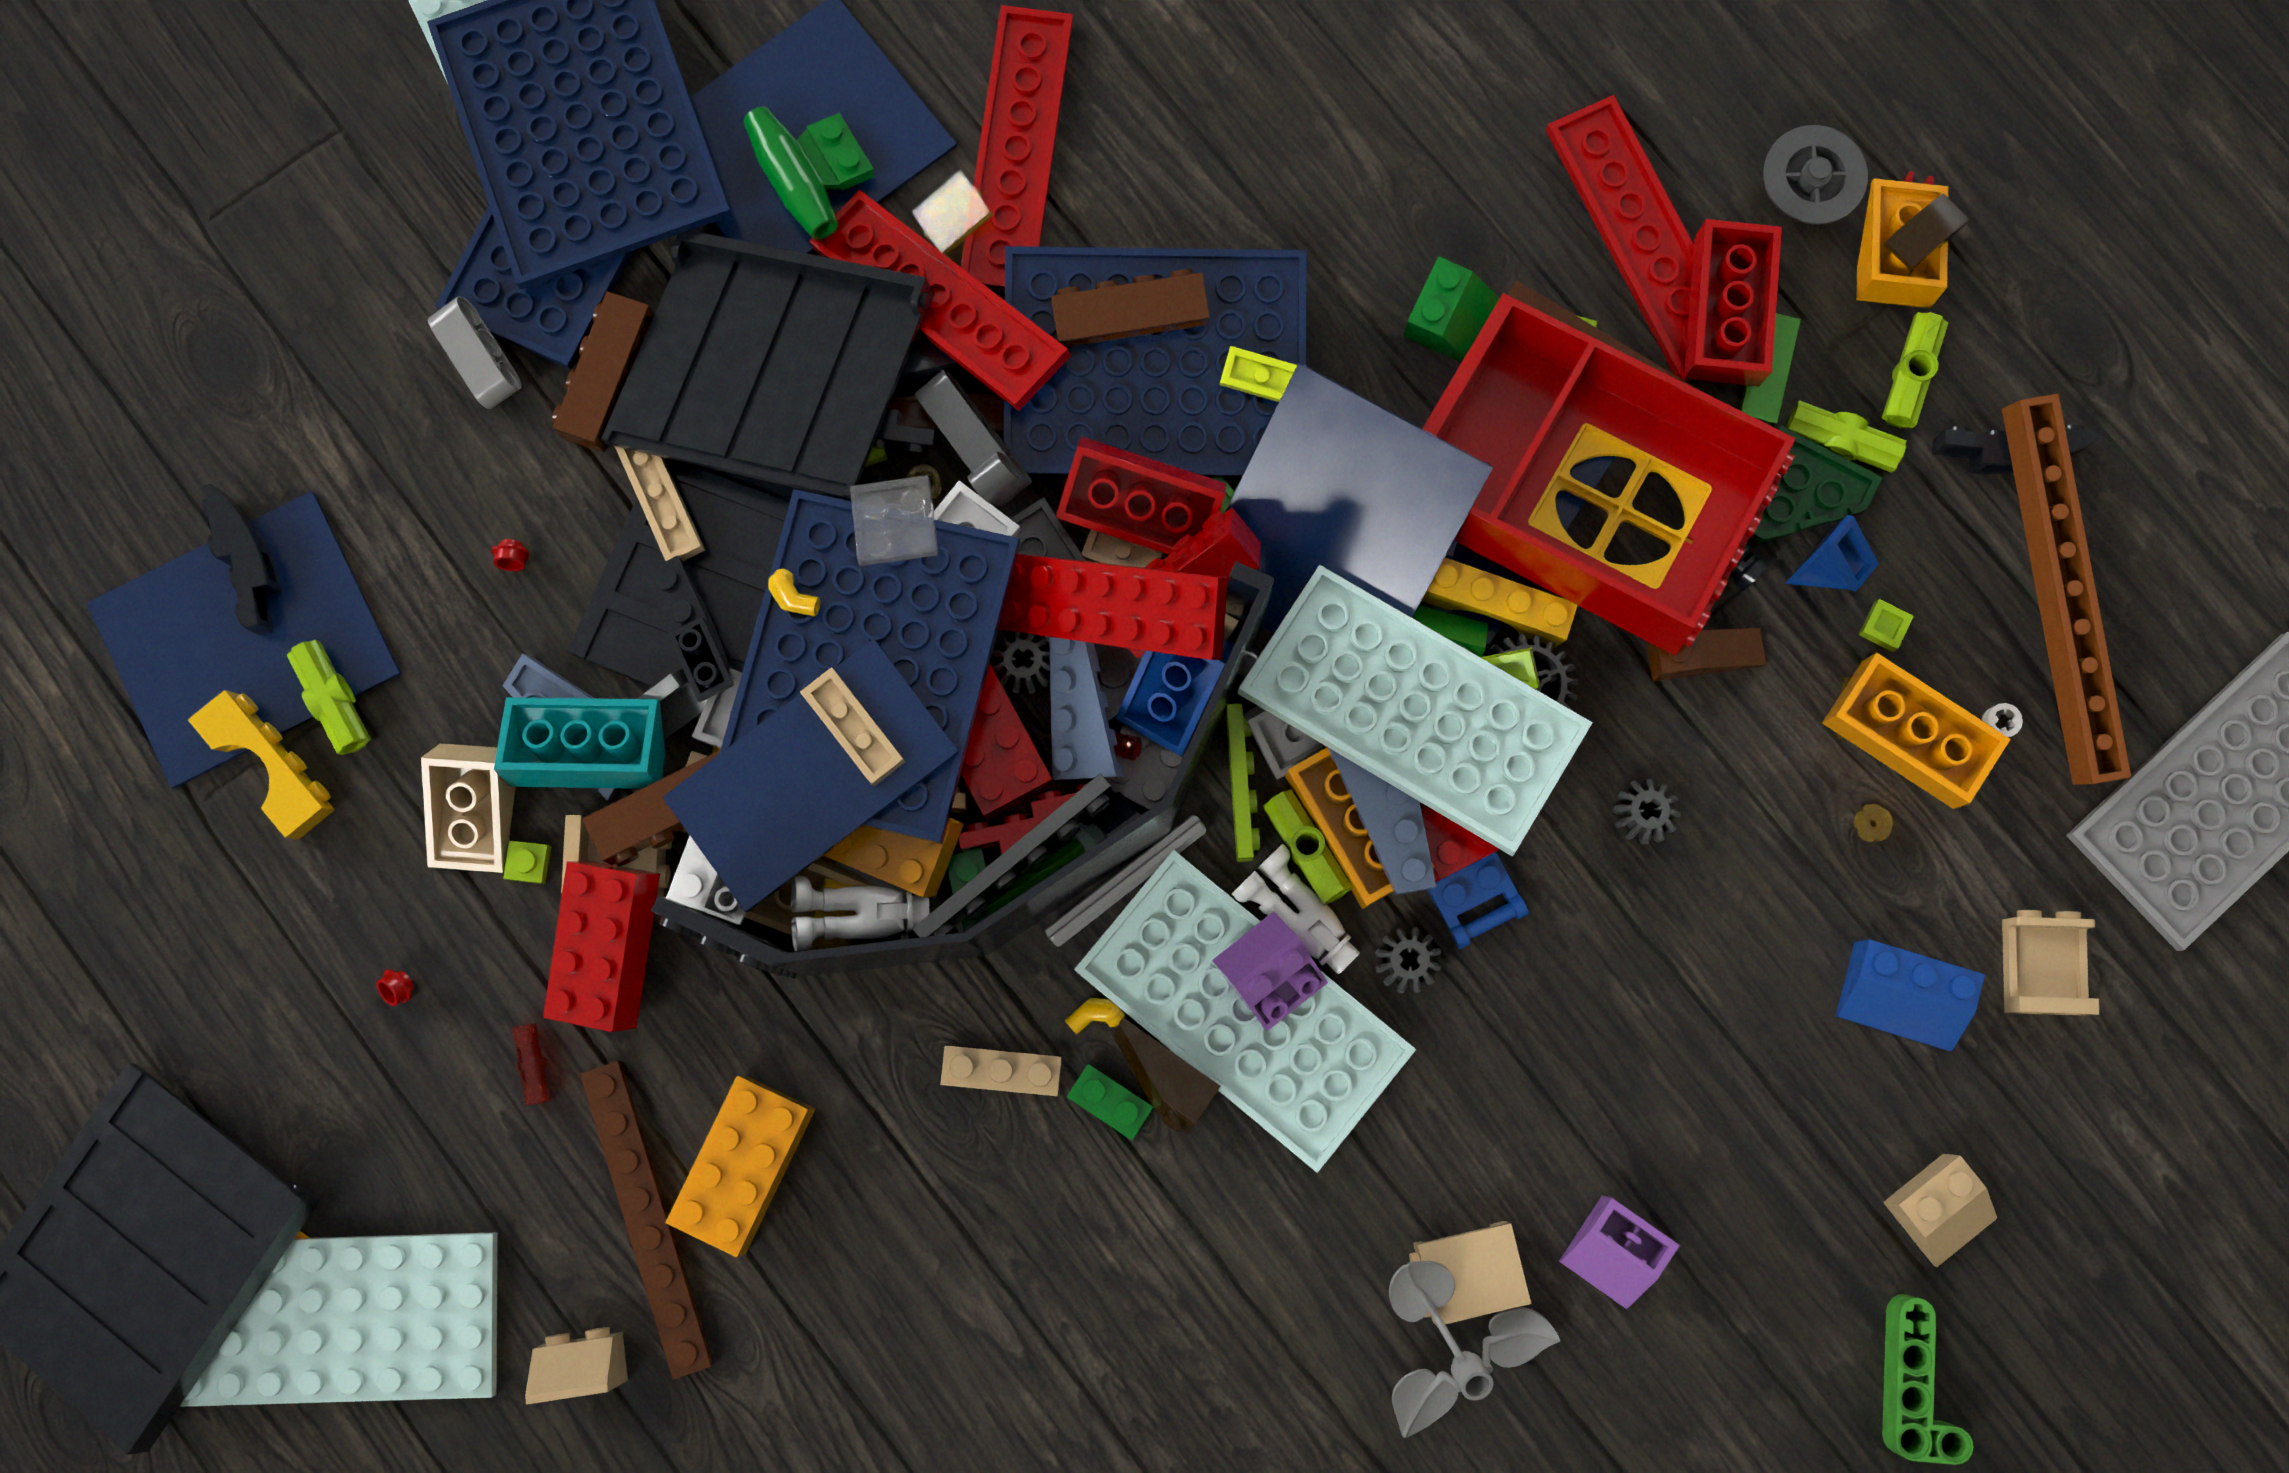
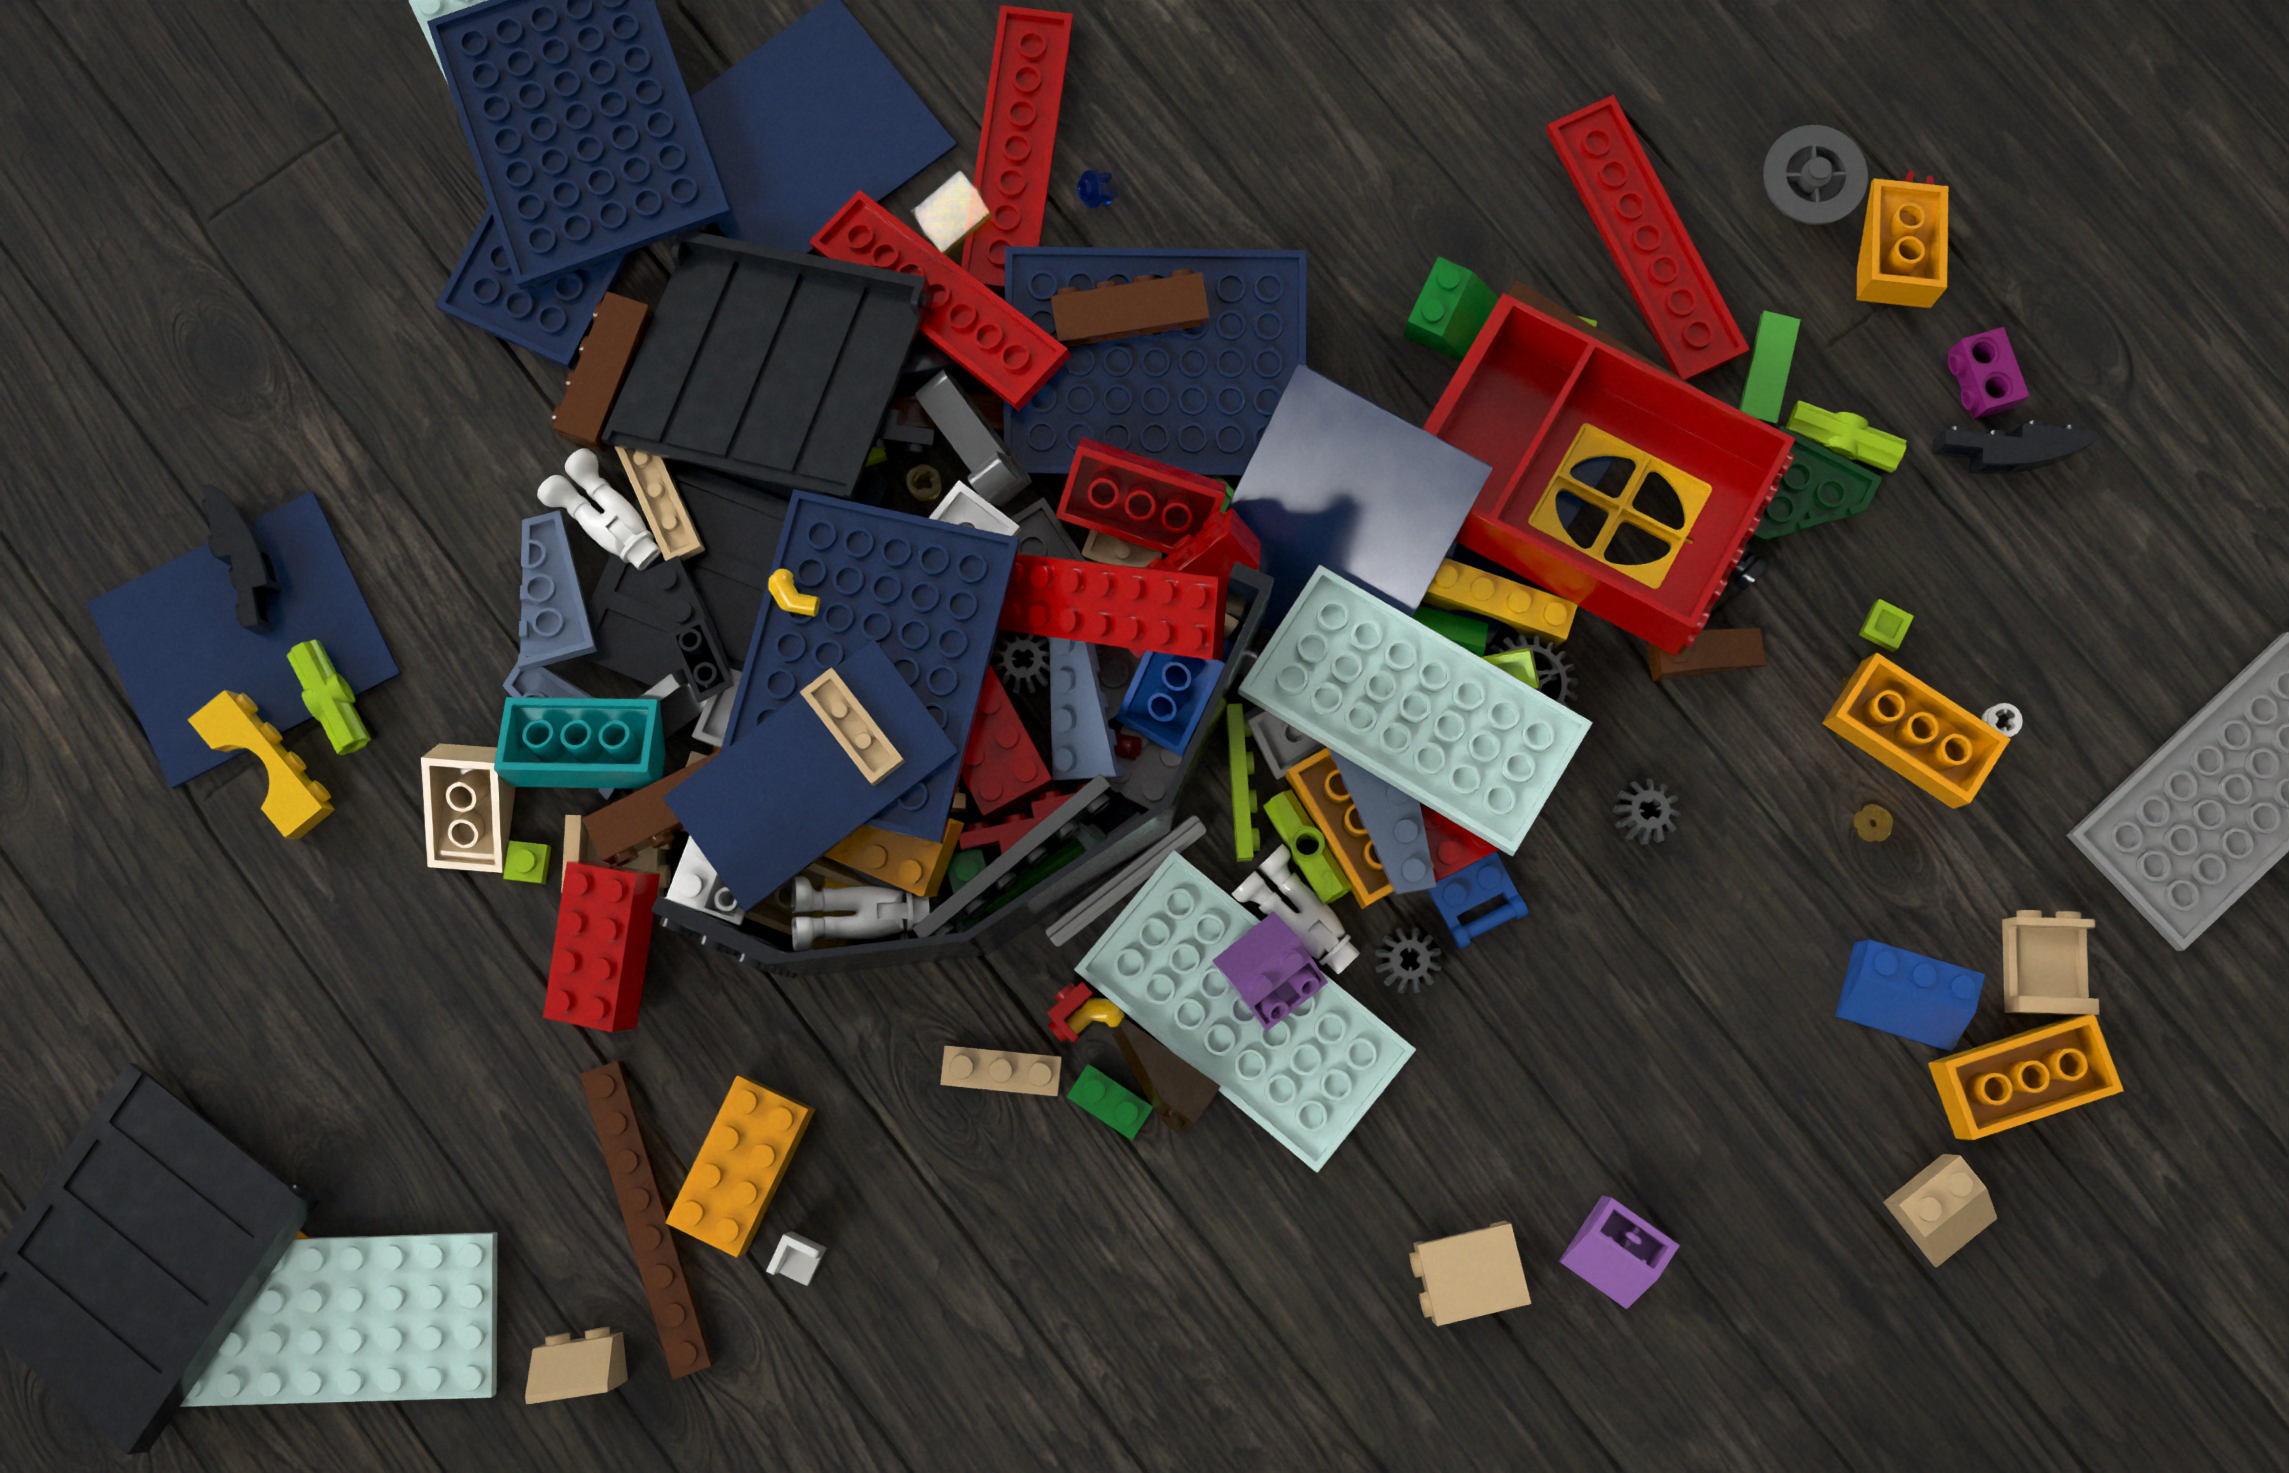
red plate [376,969,414,1006] -> none
light grey beam [428,296,522,409] -> none
red plate [491,539,529,572] -> none
clear red pin [511,1023,551,1106] -> none
green plate [743,106,874,240] -> none
clear plate [850,475,939,566] -> none
neon yellow hinge [1219,346,1297,402] -> none
light grey plant [1389,1261,1560,1438] -> none
red brick [1684,219,1782,387] -> none
blue slope [1785,515,1879,592] -> none
lime piece [1882,312,1949,428] -> none
bright green beam [1882,1294,1974,1465] -> none
dark brown slope [1885,193,1970,271] -> none
dark orange brick [2002,393,2131,785] -> none
none -> sand blue wing [518,510,597,672]
none -> white piece [537,448,661,570]
none -> white panel [766,1231,827,1286]
none -> red bracket [1047,982,1094,1043]
none -> clear blue plate [1077,170,1118,208]
none -> light orange brick [1928,1014,2124,1140]
none -> magenta brick [1948,327,2030,420]

